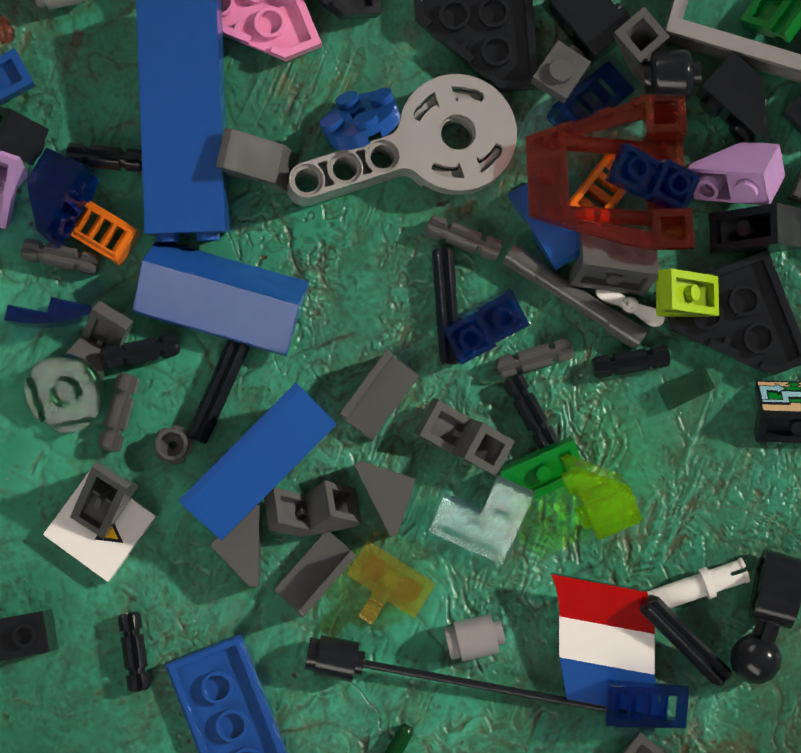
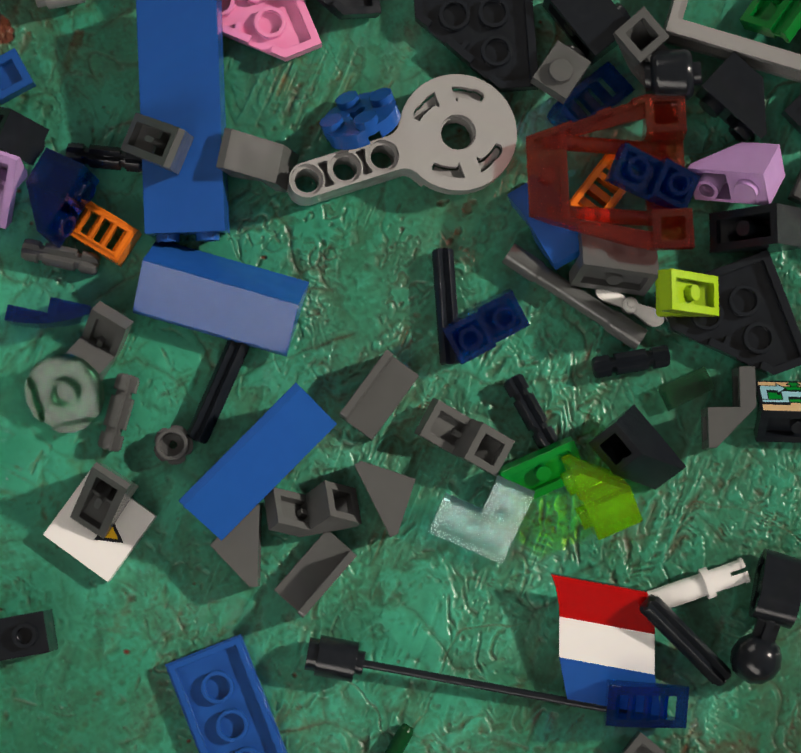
black axle [100,334,180,370] -> none
black axle [118,612,151,692] -> none
clear yellow plate [346,541,436,625] -> none
dark grey axle [425,215,502,261] -> none
light grey brick [444,614,506,662] -> none
dark grey axle [496,338,574,379] -> none
none -> dark grey slope [120,113,194,175]
none -> black slope [588,405,686,490]
none -> dark grey slope [701,366,756,450]

